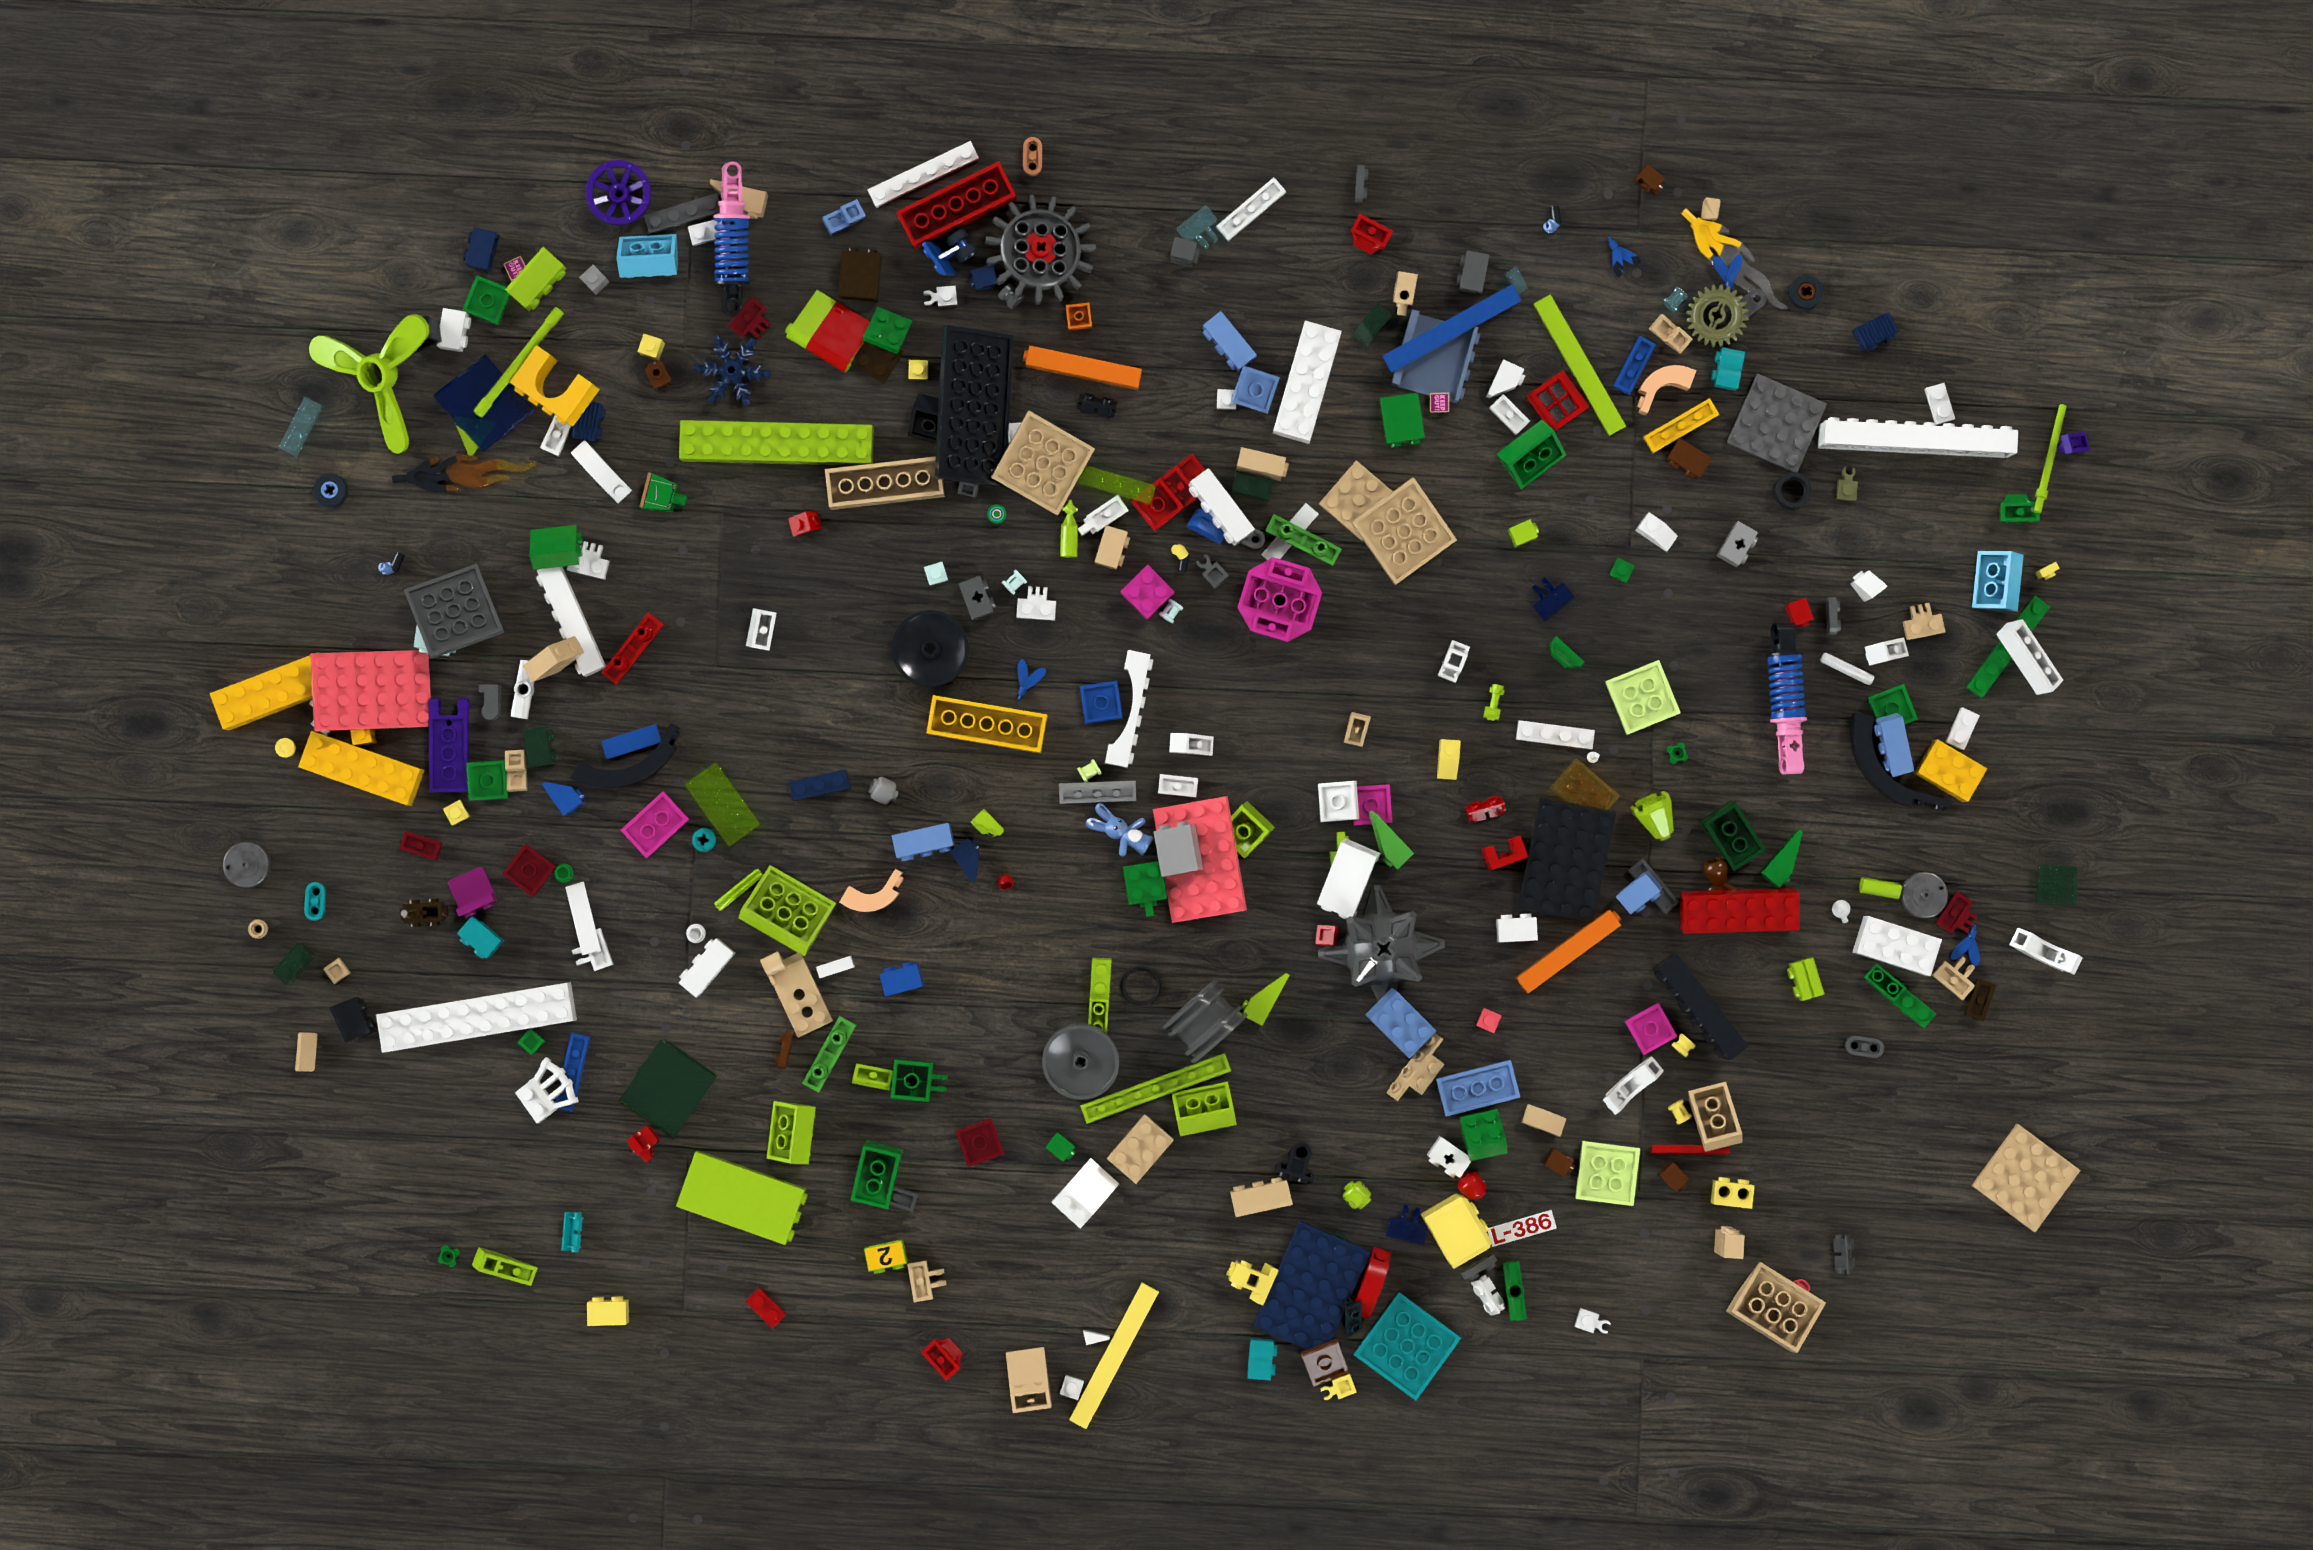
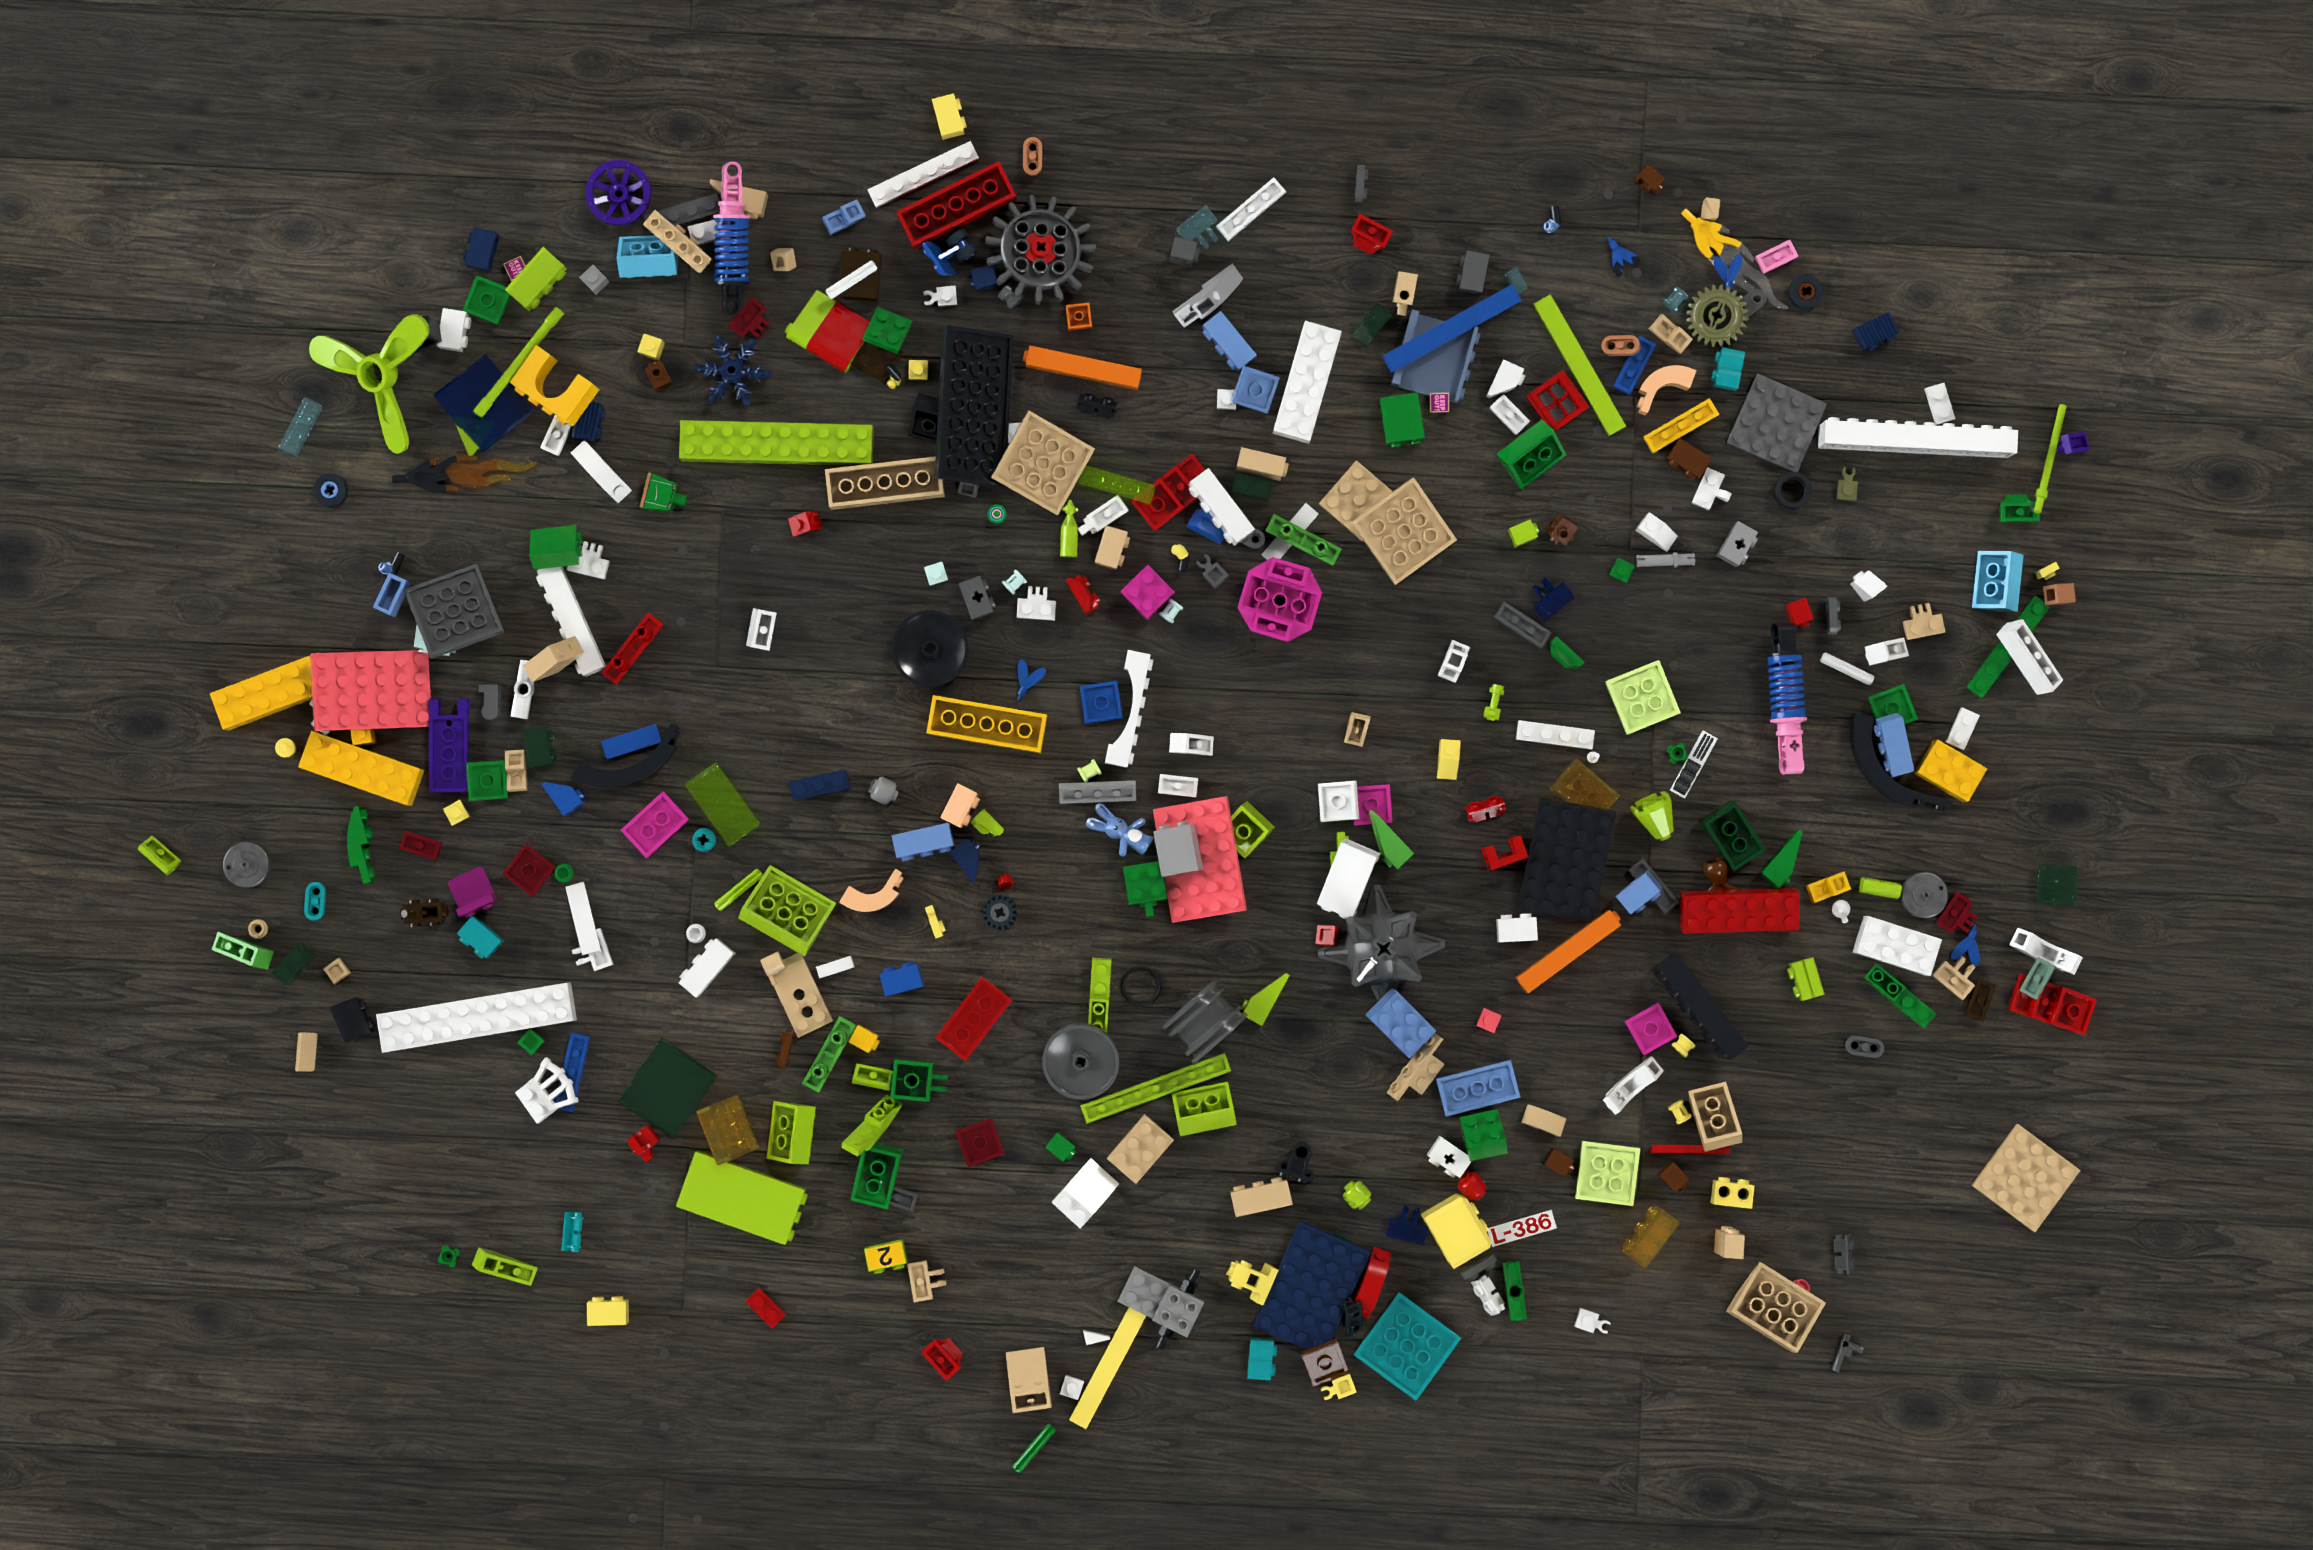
none -> lime brick [138,836,181,875]
none -> bright green slope [211,932,274,970]
none -> green slope [347,806,376,884]
none -> medium blue brick [373,573,411,617]
none -> tan bracket [643,210,712,273]
none -> clear yellow brick [696,1094,759,1165]
none -> tan slope [770,248,796,271]
none -> white axle [826,261,877,299]
none -> lime slope [842,1095,902,1157]
none -> yellow brick [849,1025,880,1053]
none -> black arm [884,361,901,389]
none -> light yellow plate [925,905,946,939]
none -> light yellow brick [932,93,967,140]
none -> red plate [935,977,1012,1061]
none -> light nougat slope [940,783,980,828]
none -> black wheel [982,895,1018,930]
none -> green axle [1013,1424,1056,1473]
none -> red slope [1066,574,1100,616]
none -> light grey piece [1117,1266,1204,1350]
none -> light grey slope [1172,263,1243,328]
none -> dark grey tile [1493,601,1552,649]
none -> reddish brown brick [1547,512,1578,546]
none -> nougat plate [1601,335,1641,356]
none -> clear yellow brick [1621,1206,1680,1269]
none -> light grey pin [1636,552,1695,568]
none -> sticker [1670,731,1718,798]
none -> white plate [1691,467,1732,511]
none -> bright pink plate [1755,240,1798,274]
none -> yellow slope [1805,872,1851,904]
none -> dark grey hose [1832,1333,1864,1373]
none -> red slope [2007,973,2097,1036]
none -> sand green plate [2019,957,2056,1000]
none -> nougat brick [2043,583,2076,606]

